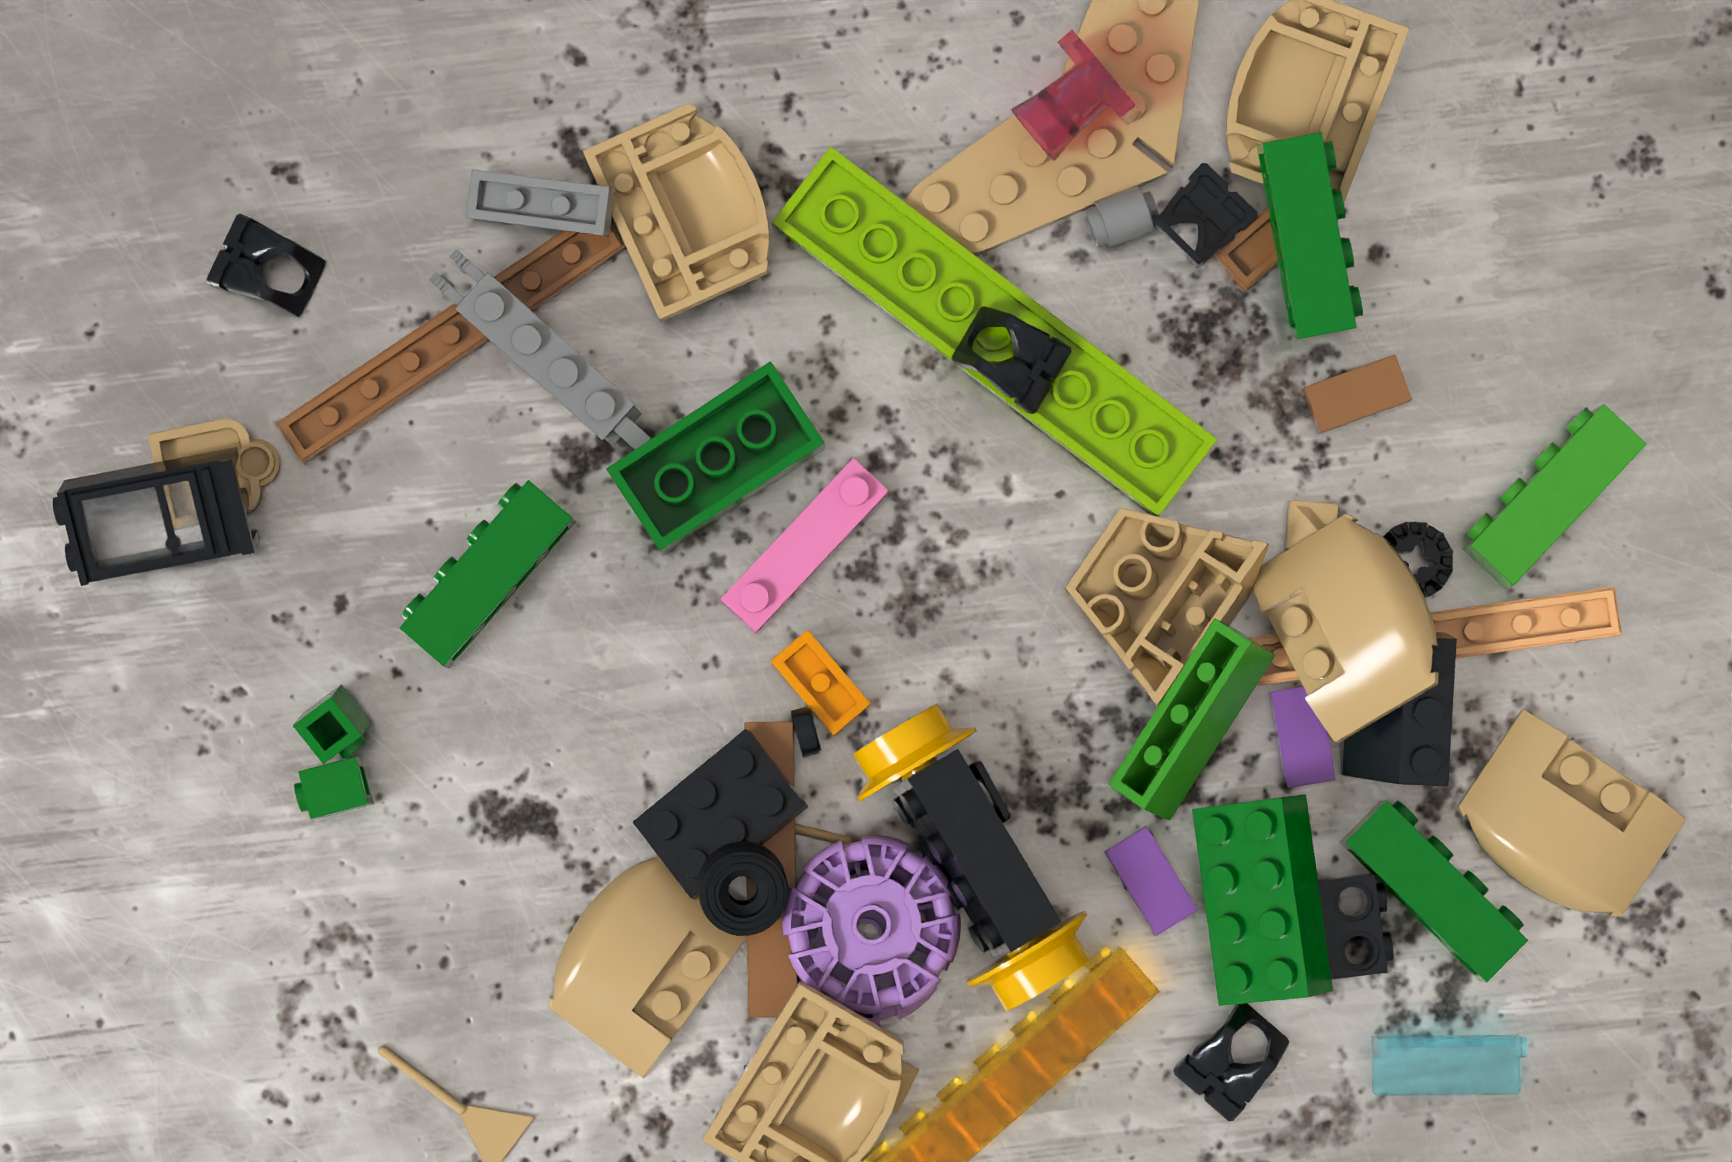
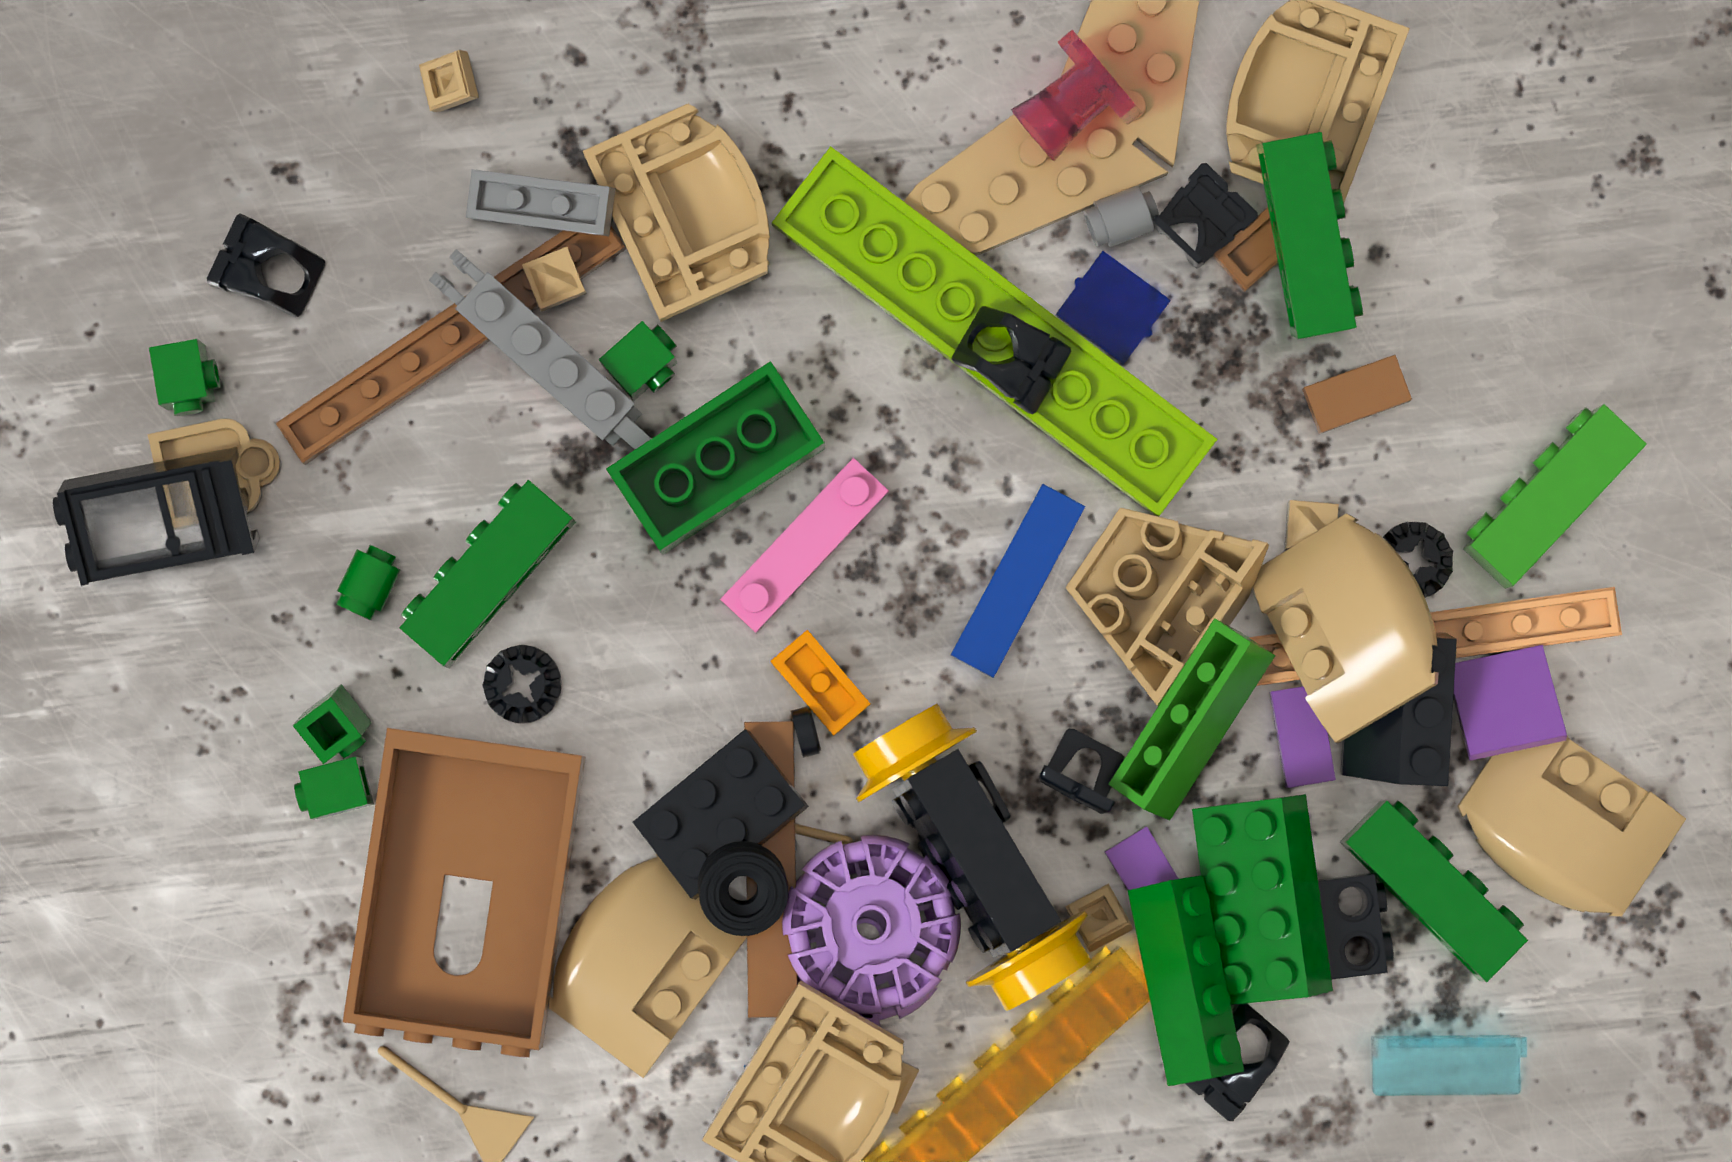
none -> green brick [149,339,220,416]
none -> green brick [336,545,401,621]
none -> medium nougat panel [343,728,586,1057]
none -> tan tile [419,50,479,112]
none -> black gear [482,645,561,723]
none -> tan tile [522,247,586,312]
none -> green brick [598,321,677,401]
none -> blue tile [950,484,1086,678]
none -> black piece [1039,728,1125,814]
none -> clear blue piece [1055,251,1171,365]
none -> tan tile [1065,883,1133,952]
none -> green brick [1128,875,1244,1086]
none -> medium lavender tile [1453,645,1567,761]

